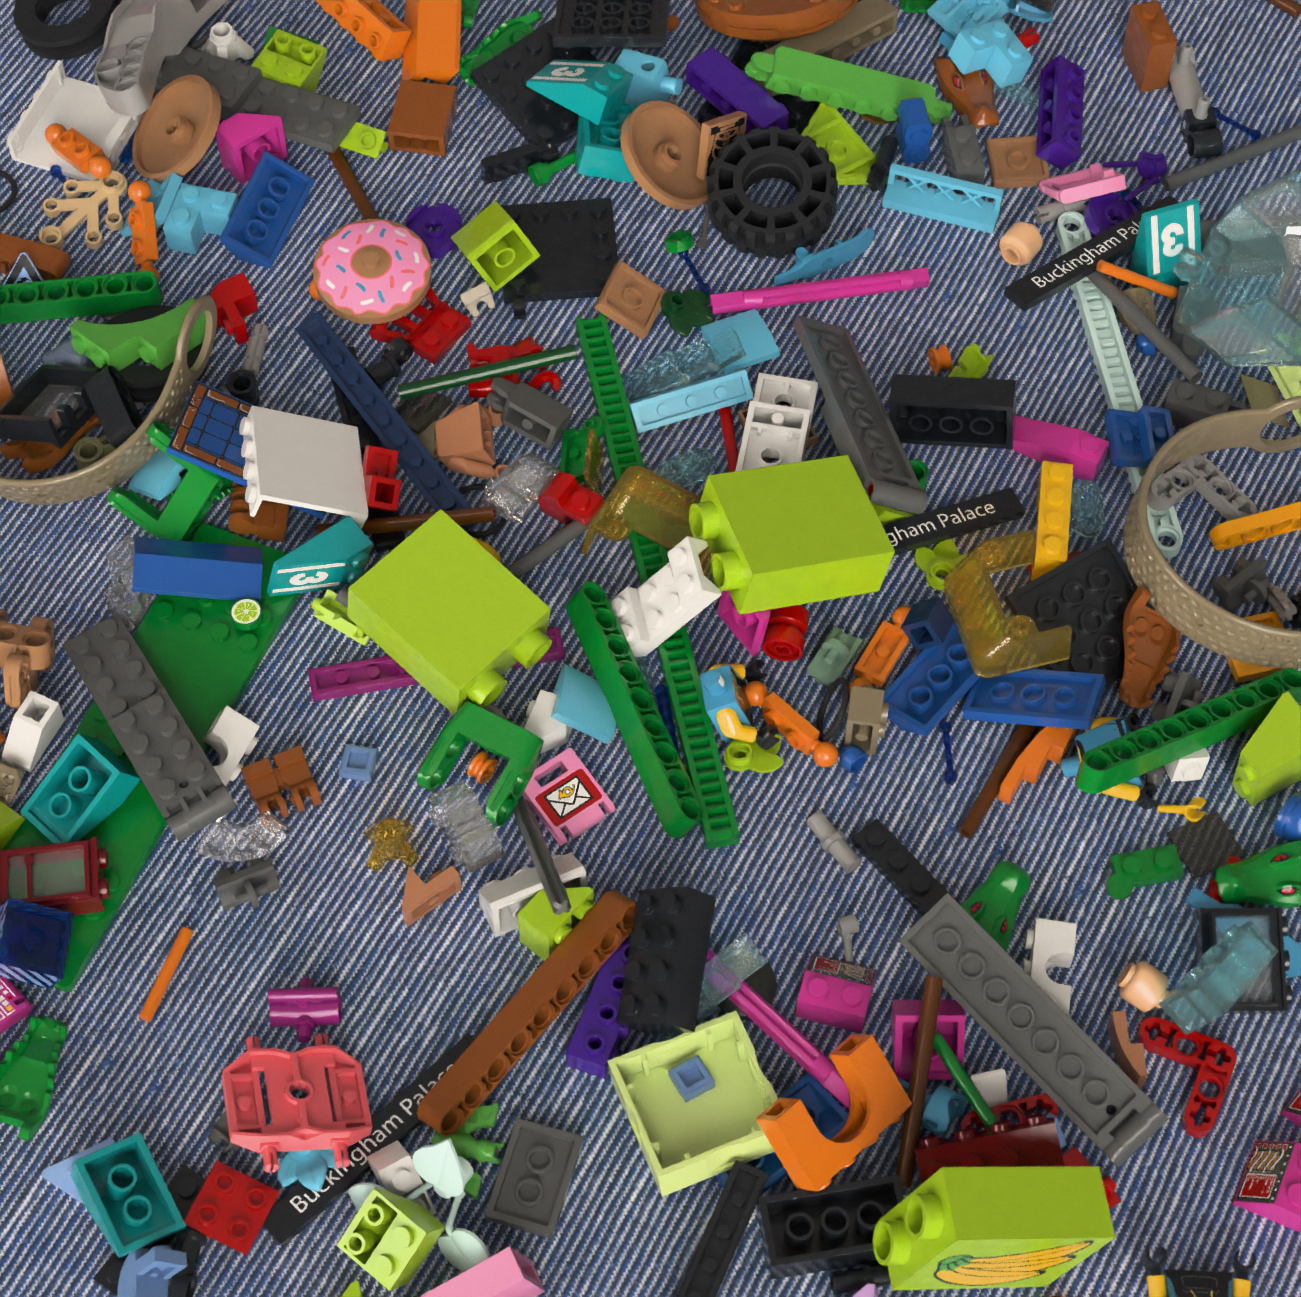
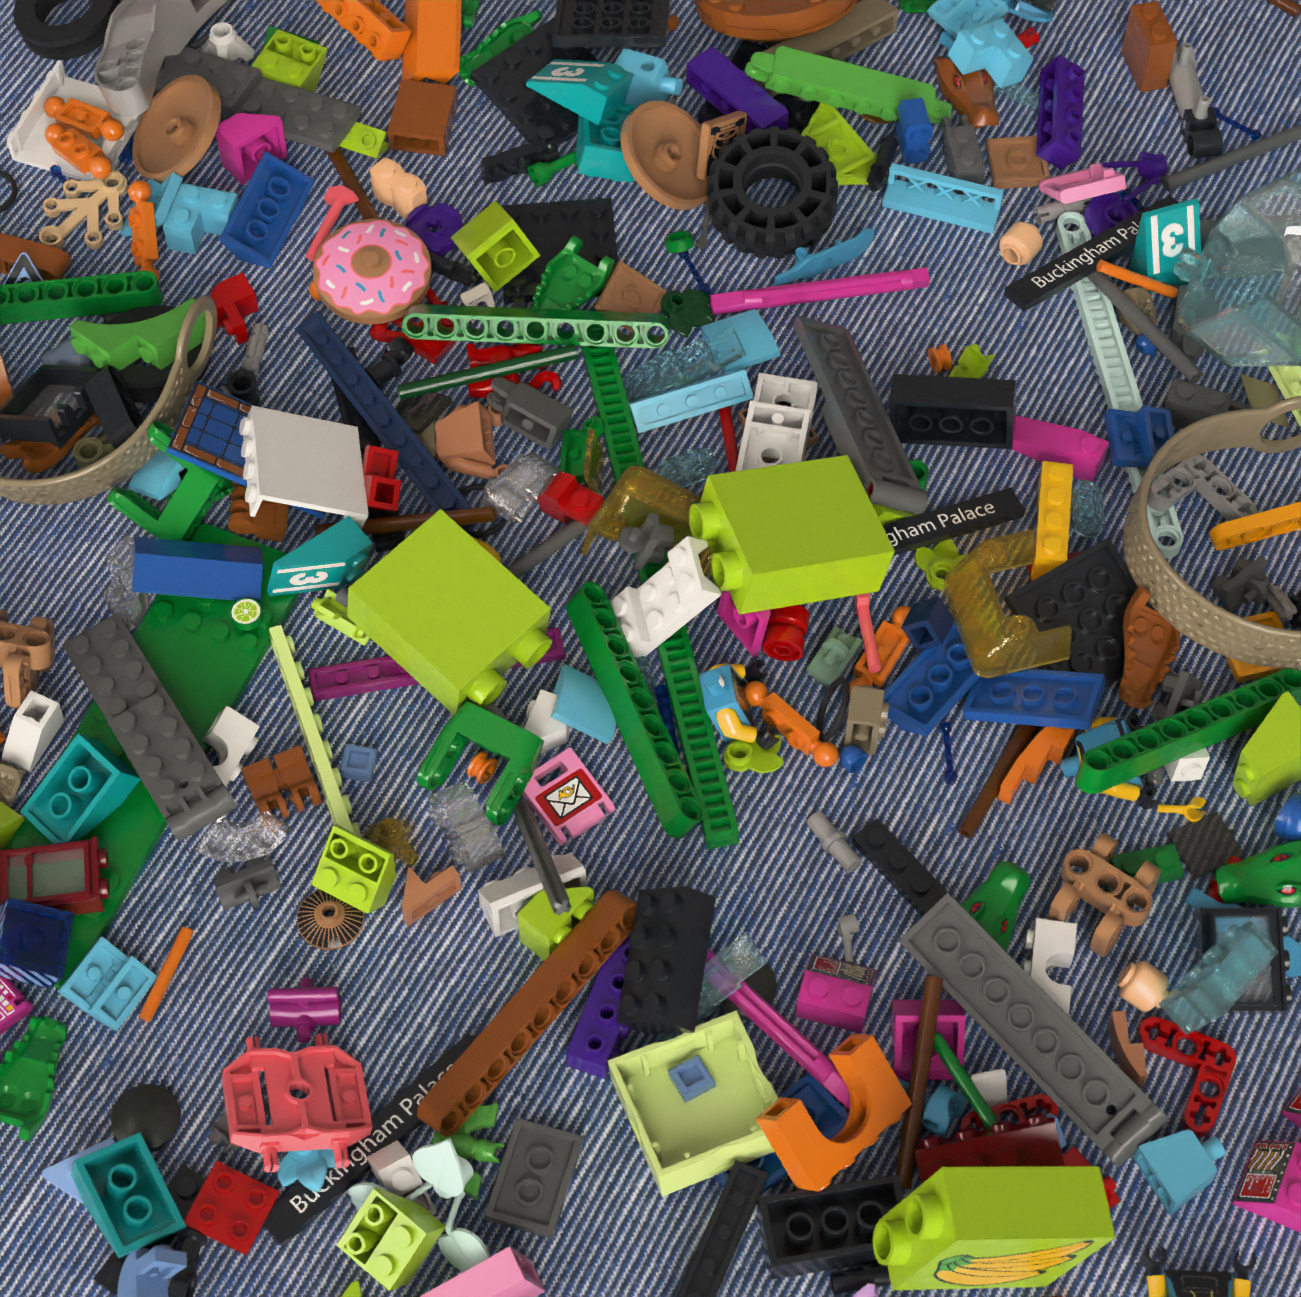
none -> orange plate [44,96,124,141]
none -> medium azure slope [57,936,158,1031]
none -> pearl dark grey dish [110,1084,181,1151]
none -> yellowish green plate [269,625,361,836]
none -> dish [297,890,364,950]
none -> coral piece [306,185,359,261]
none -> lime slope [311,824,396,914]
none -> light nougat brick [370,158,427,219]
none -> green beam [402,304,670,348]
none -> black piece [428,251,480,287]
none -> green animal [529,235,615,331]
none -> dark grey hips [618,513,674,570]
none -> coral piece [854,593,881,673]
none -> medium nougat piece [1047,832,1162,958]
none -> medium azure torso [1133,1130,1225,1215]

